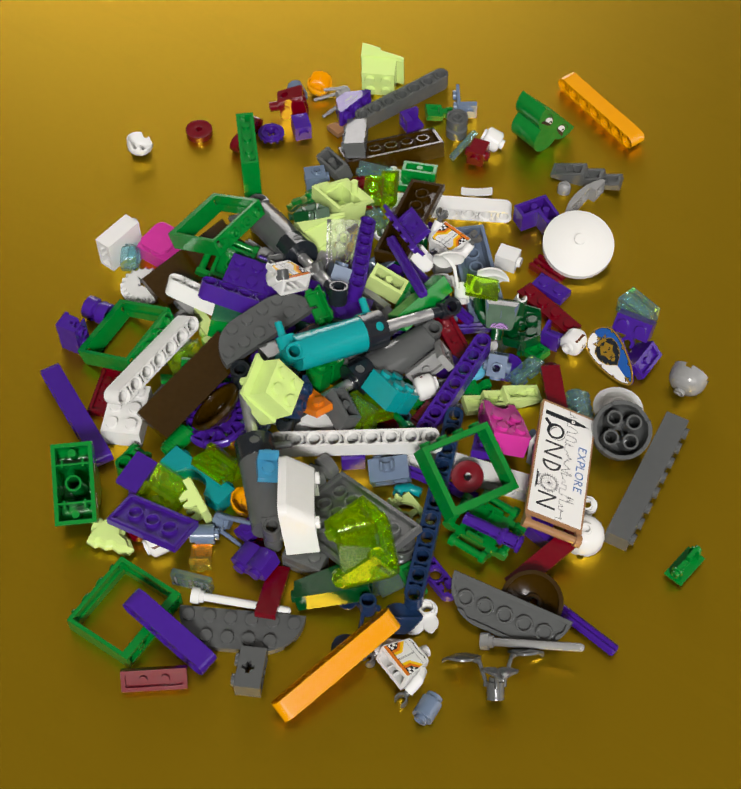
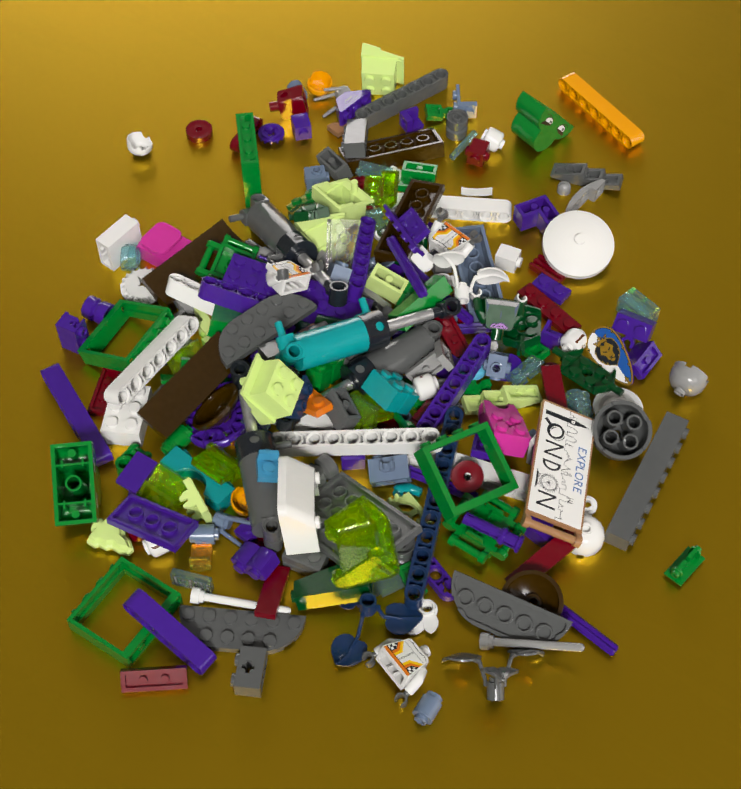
green window [168,193,265,256] -> none
light orange beam [271,607,401,722] -> none
green hinge [304,284,334,326] -> none
clear neon green piece [464,274,500,302] -> none
none -> dark green plate [552,346,625,397]

